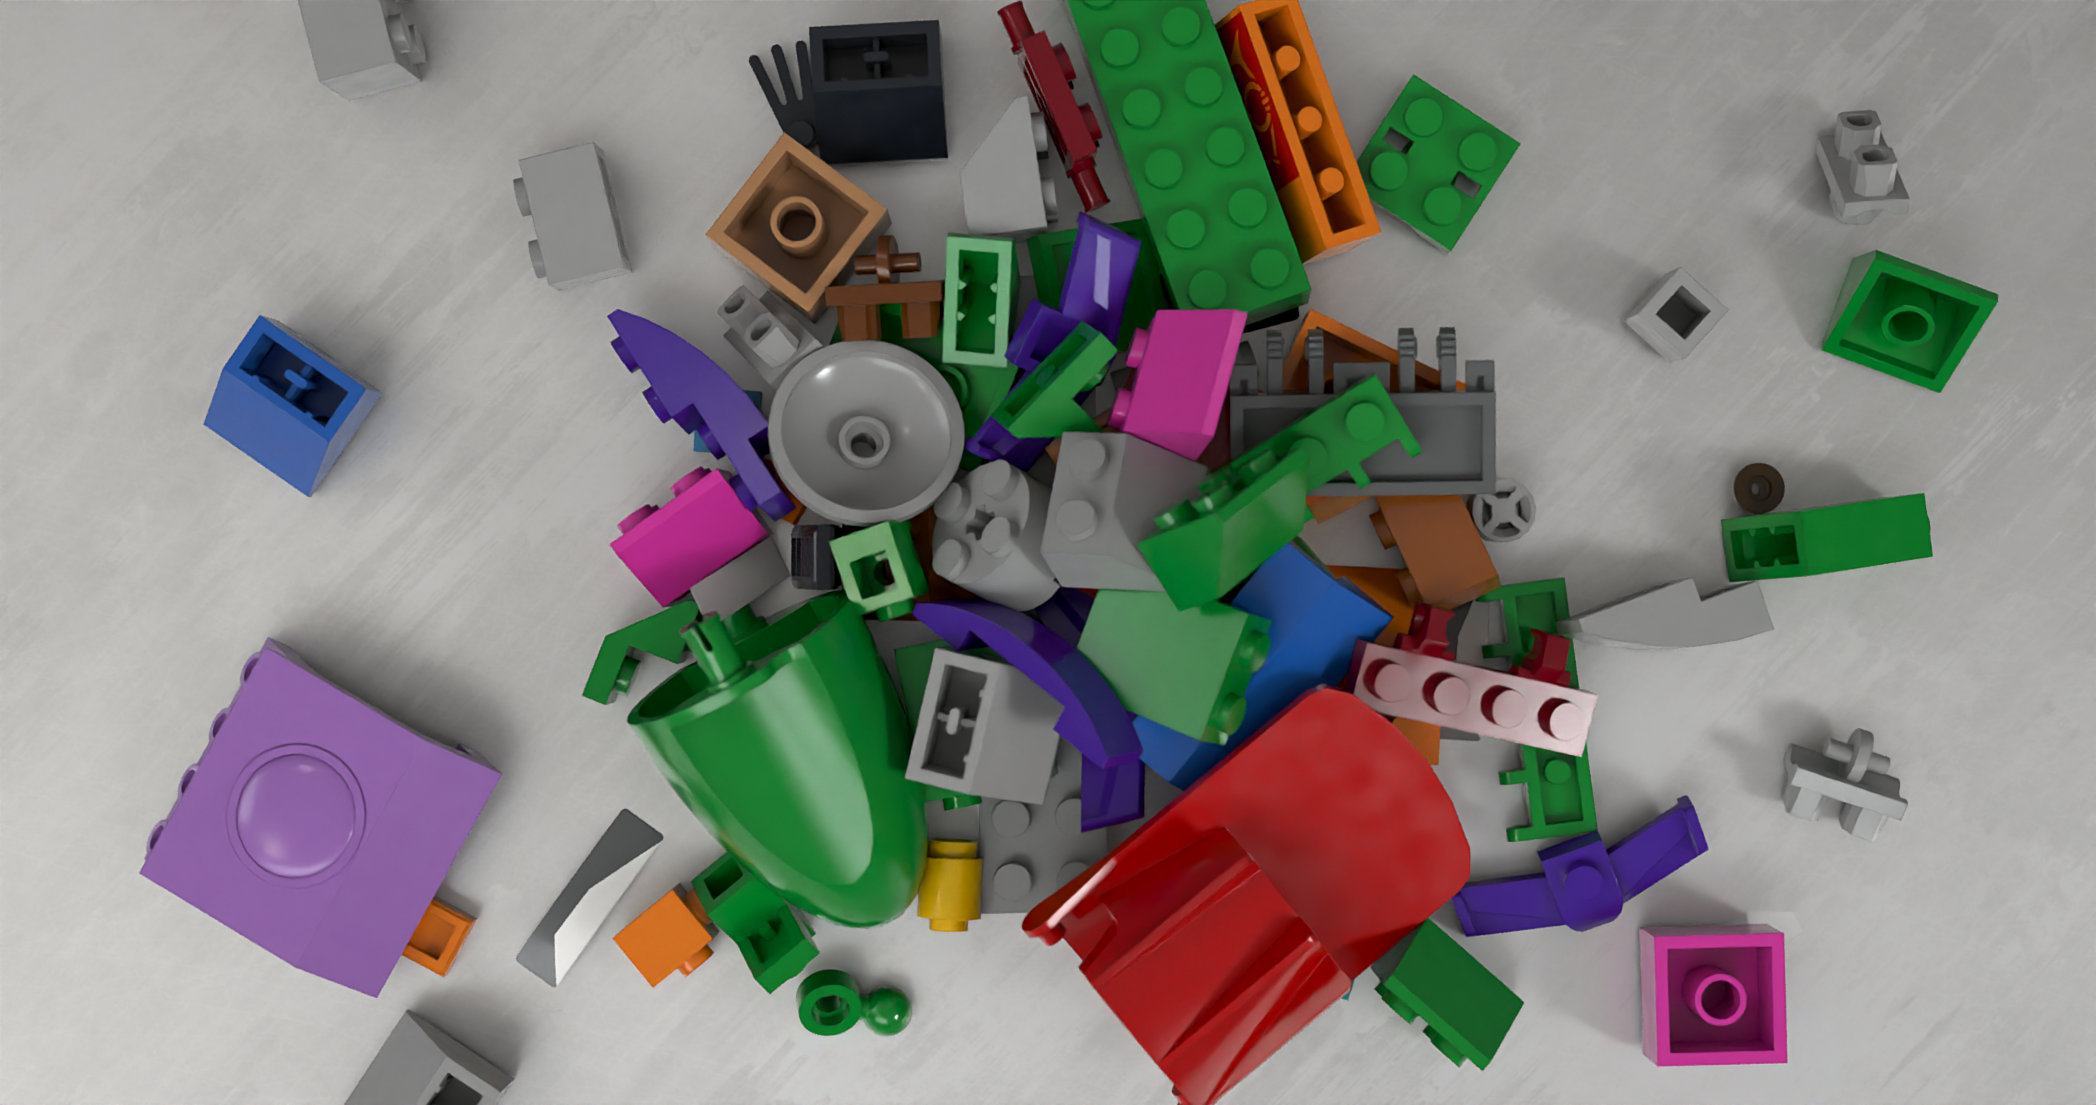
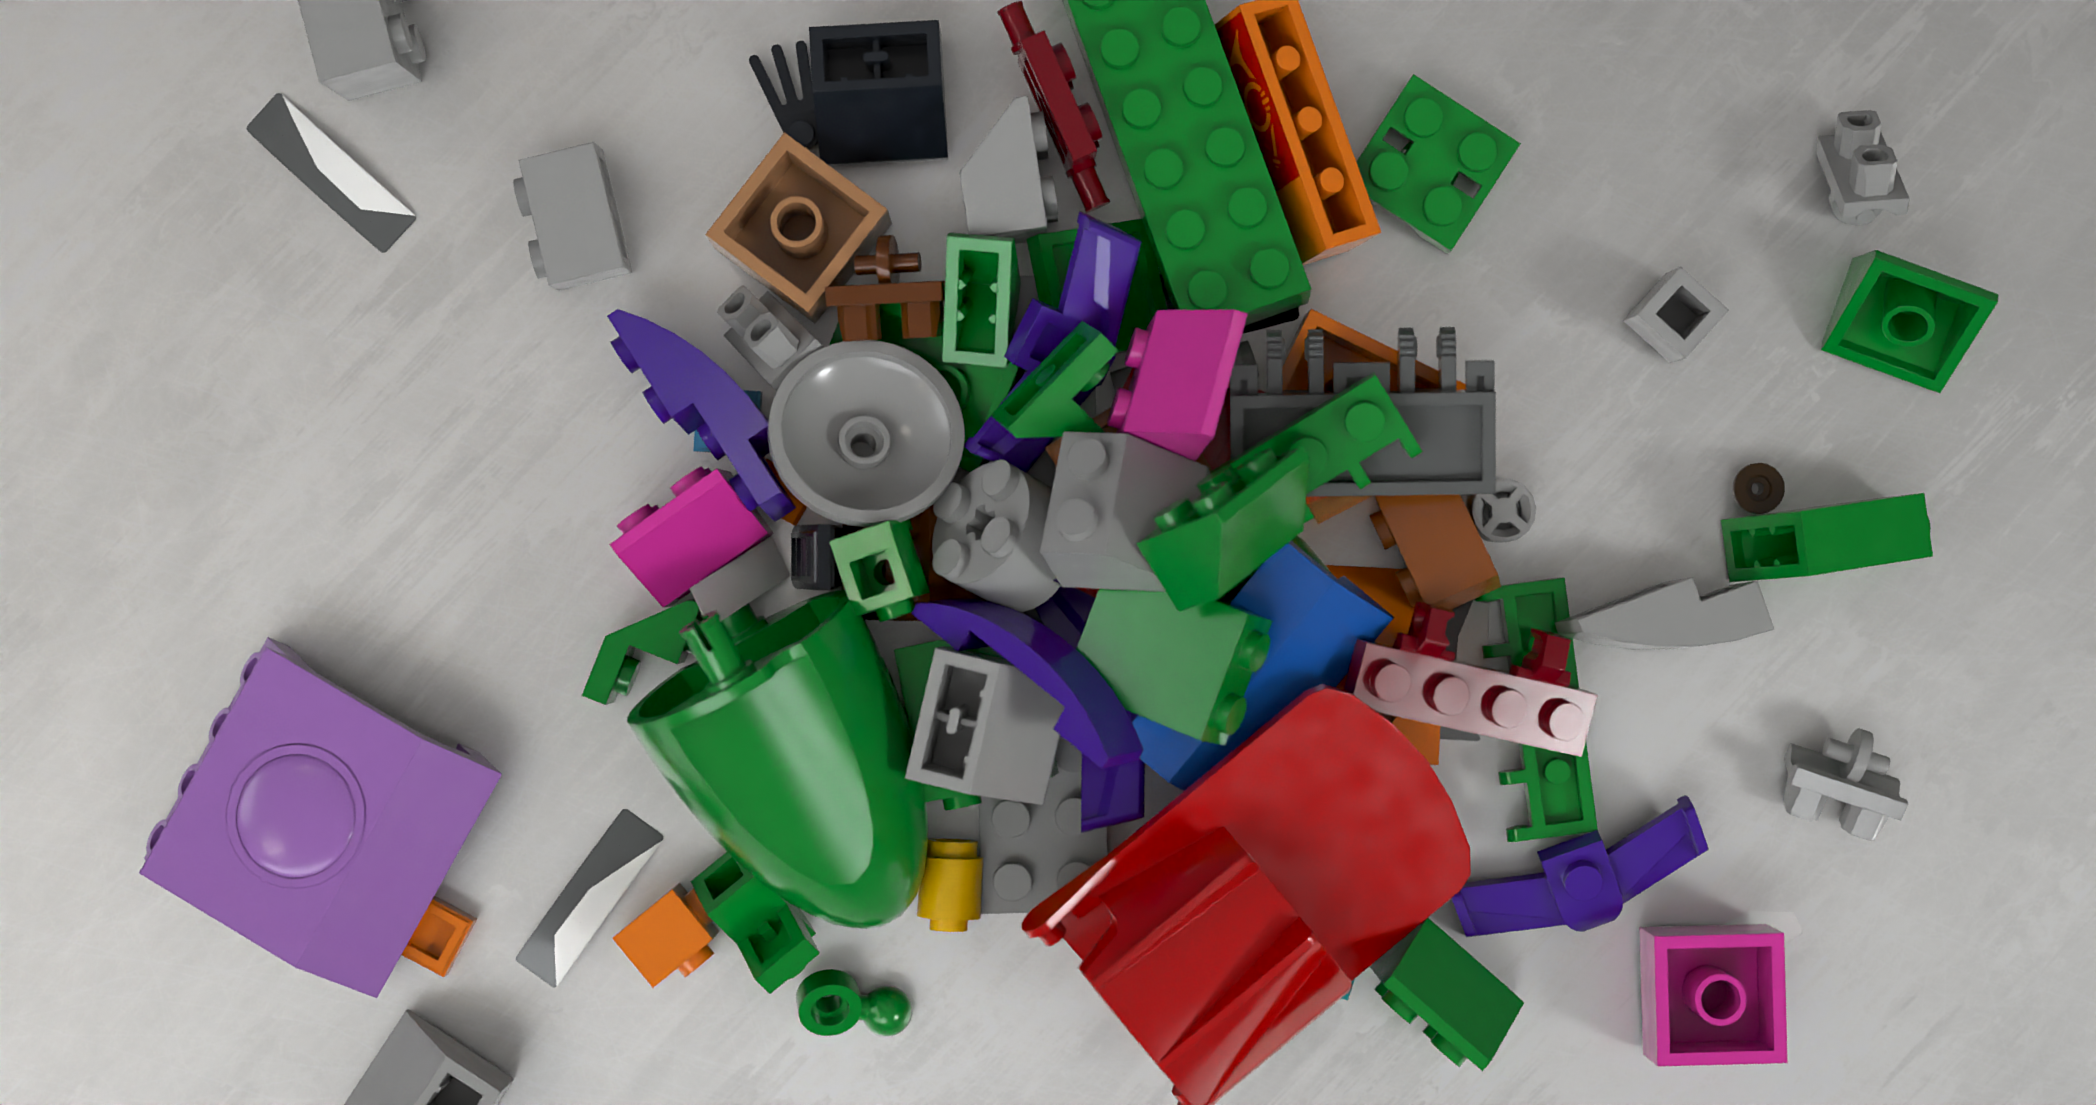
blue slope [203,315,383,497] -> none
none -> dark grey sticker [246,93,416,253]

